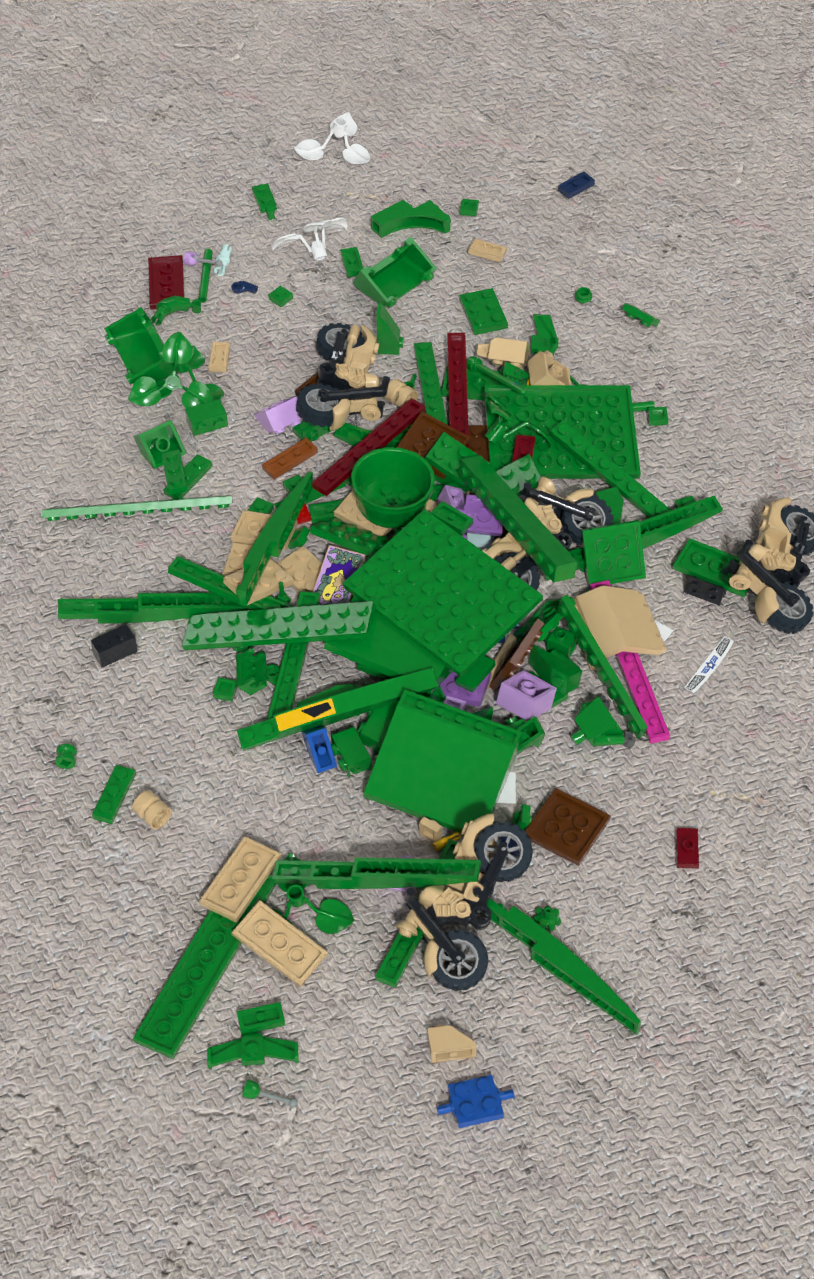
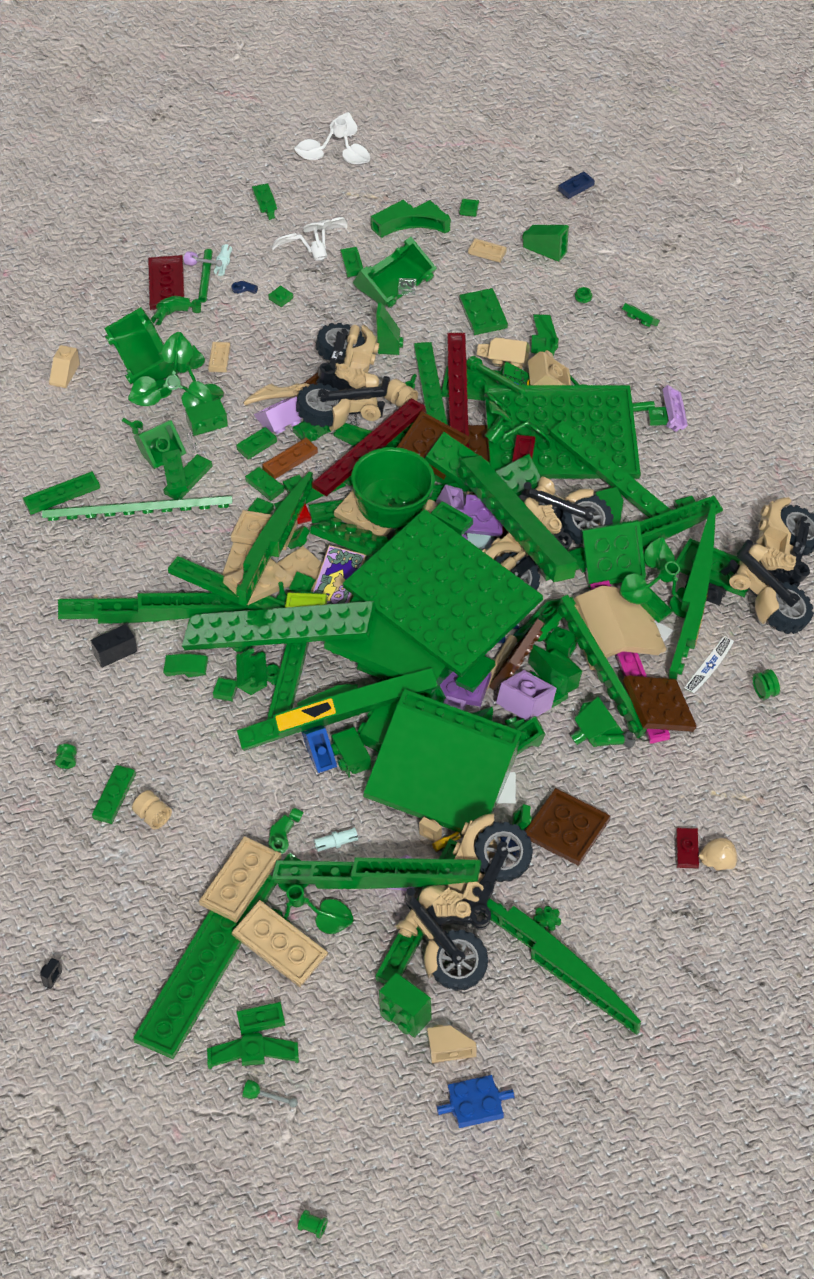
none -> green plate [23,471,100,515]
none -> black plate [40,958,62,989]
none -> tan slope [49,345,80,388]
none -> green hand [122,418,143,434]
none -> green slope [163,654,208,678]
none -> green plate [236,427,277,460]
none -> tan piece [243,383,309,405]
none -> green plate [245,467,284,501]
none -> green arm [269,808,304,854]
none -> lime tile [285,593,328,608]
none -> green plate [286,571,316,599]
none -> green bush [297,1210,328,1239]
none -> light aqua pin [314,827,358,852]
none -> green brick [379,973,432,1038]
none -> clear tile [398,278,417,295]
none -> green slope [522,225,569,262]
none -> green plant [619,537,687,618]
none -> reddish brown plate [623,675,697,732]
none -> green tile [641,588,673,623]
none -> lavender hinge [663,385,688,432]
none -> green slope [669,503,716,680]
none -> tan hair [698,838,738,871]
none -> green wheel [752,669,780,701]

